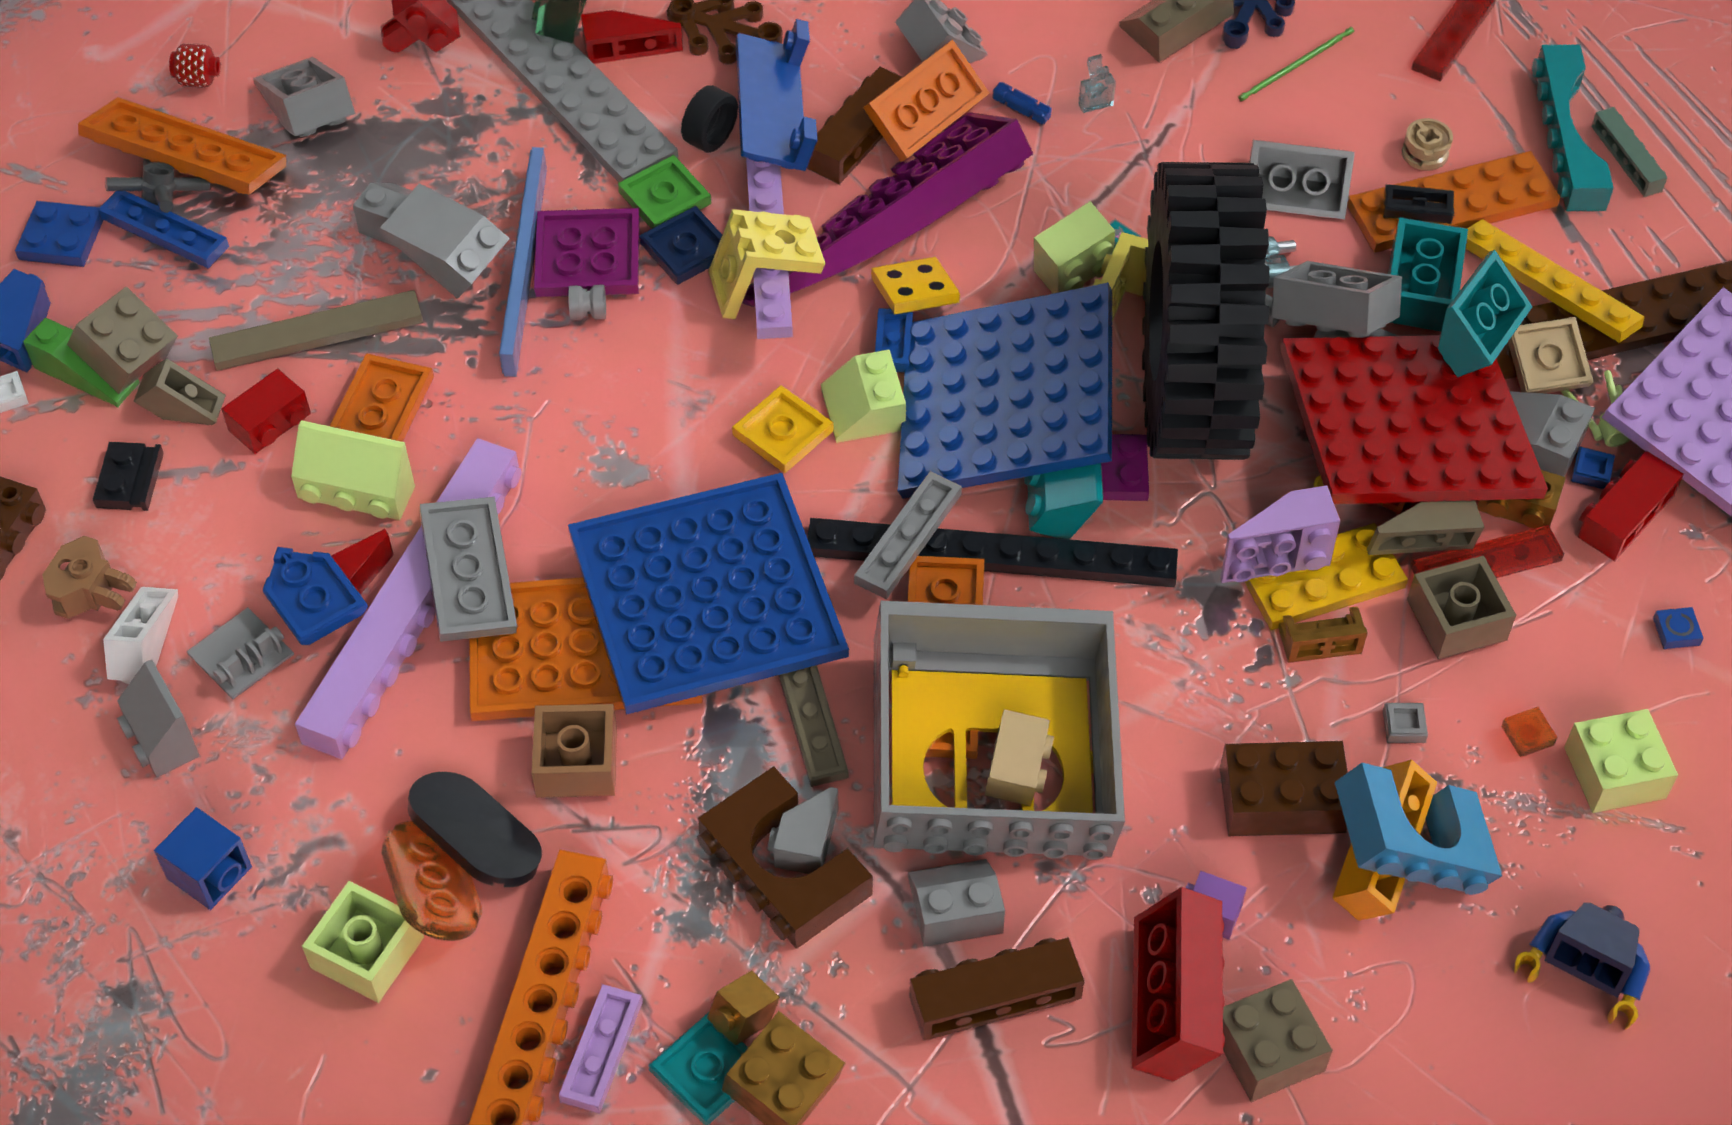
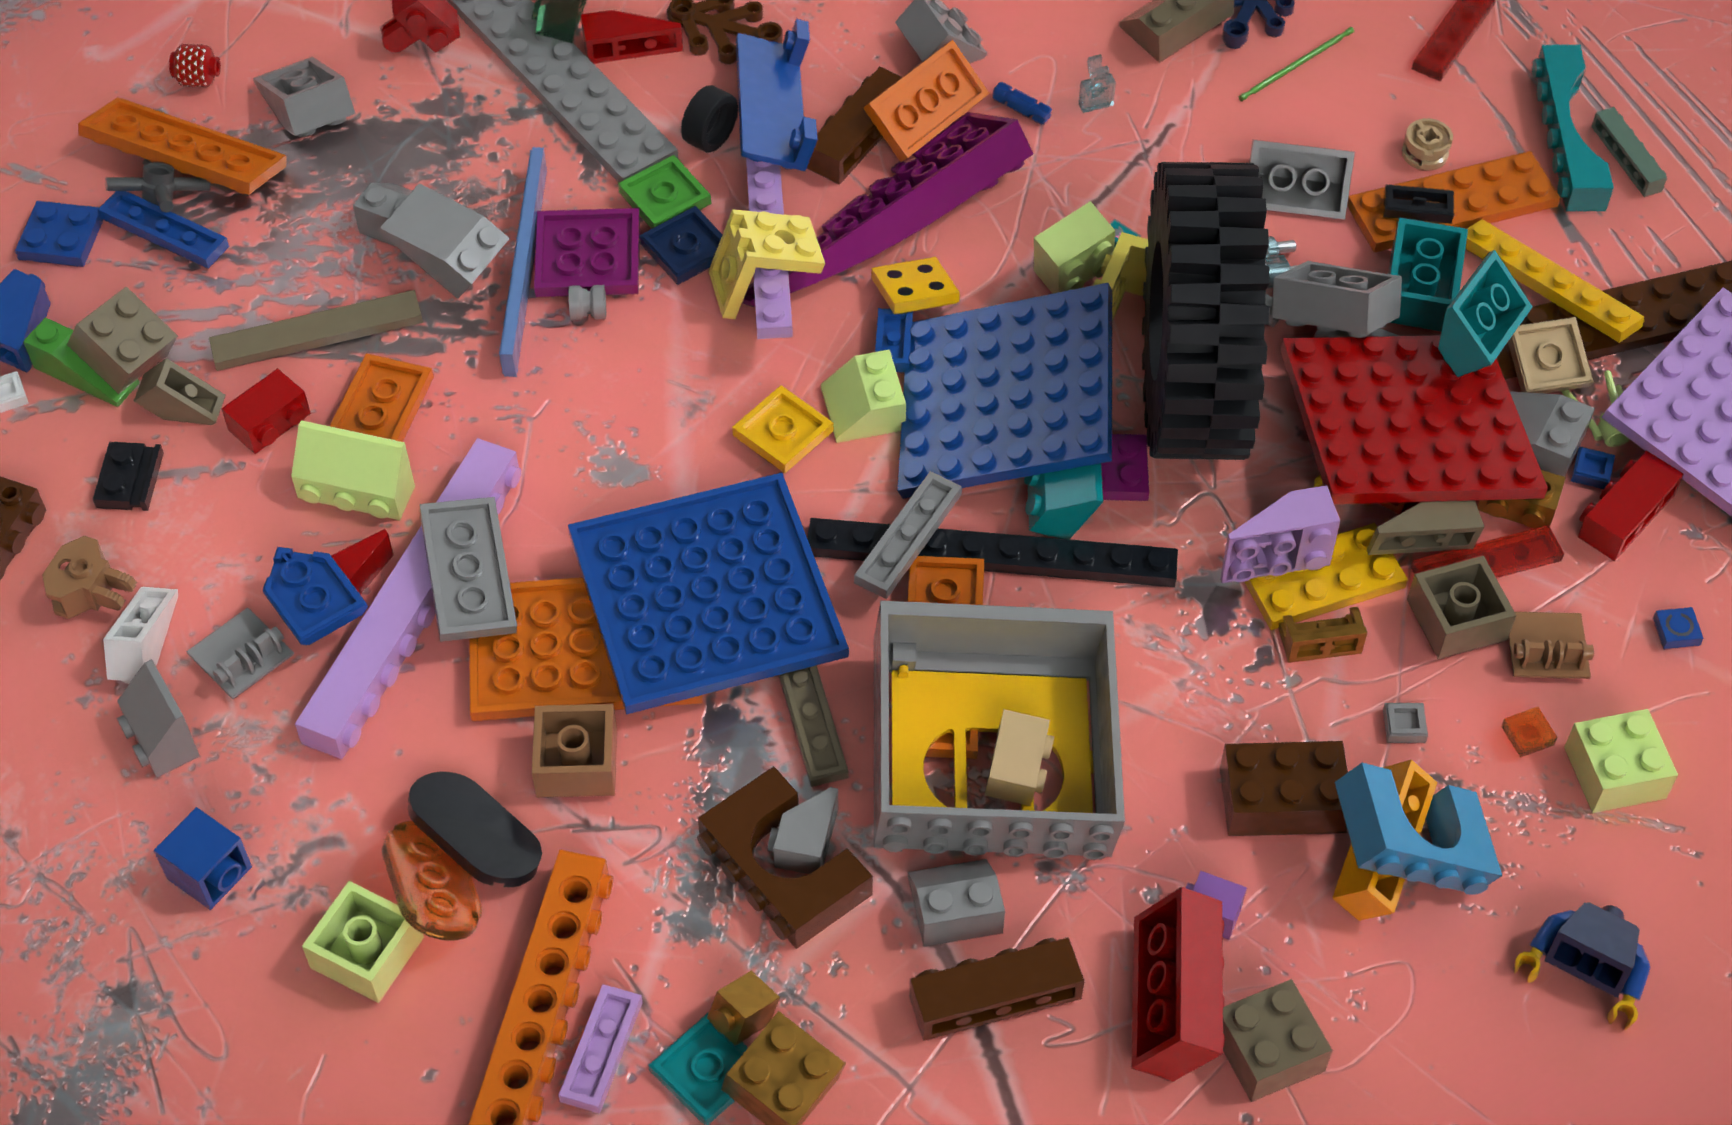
none -> medium nougat hinge [1508,612,1594,679]

